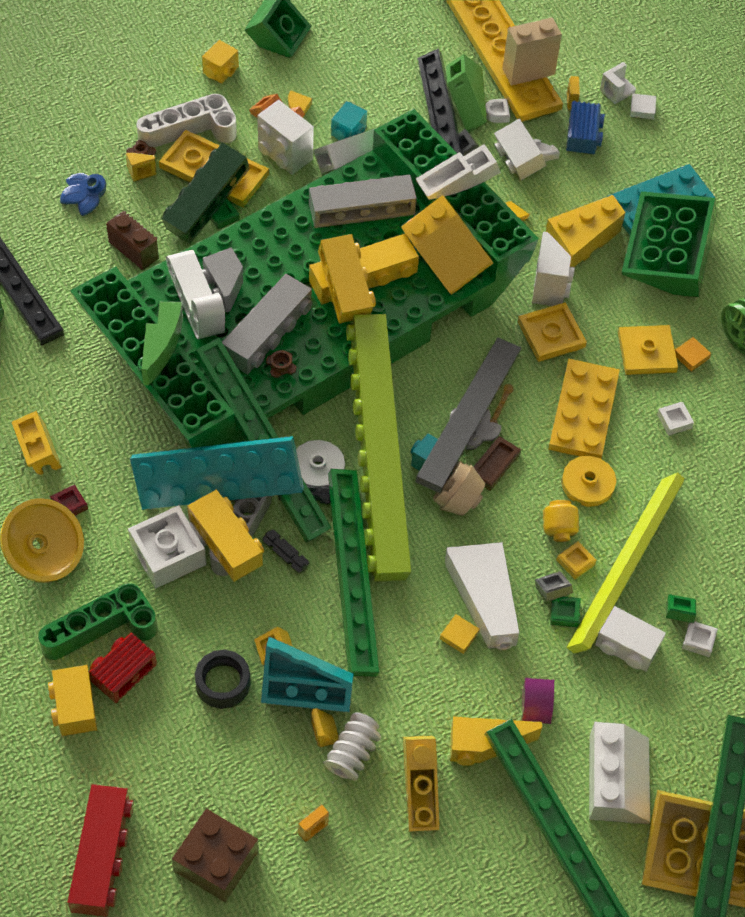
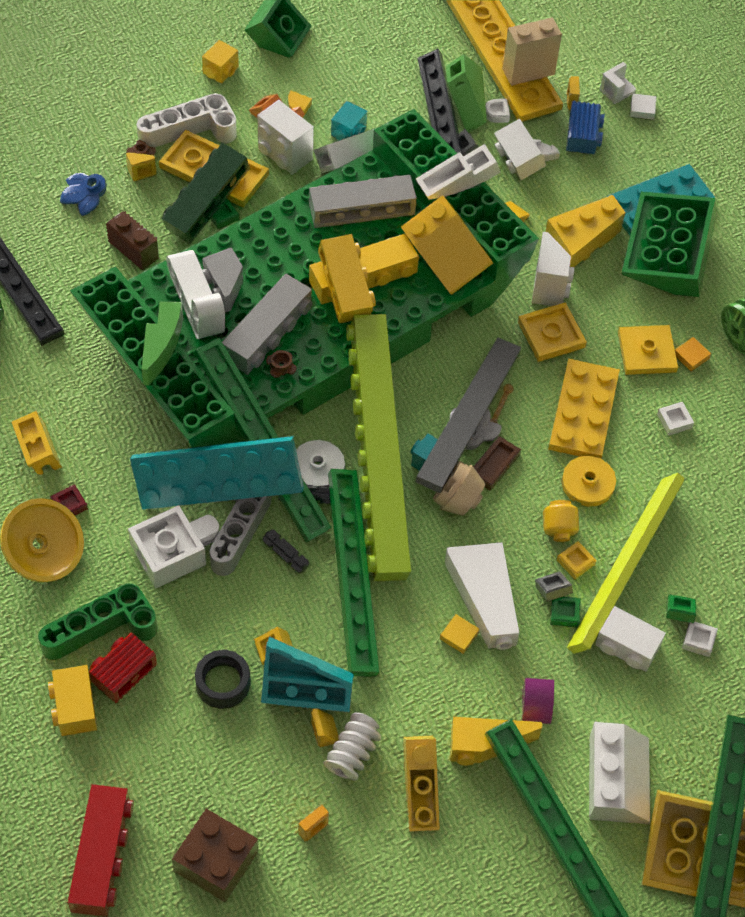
yellow brick [187,489,264,582] -> none

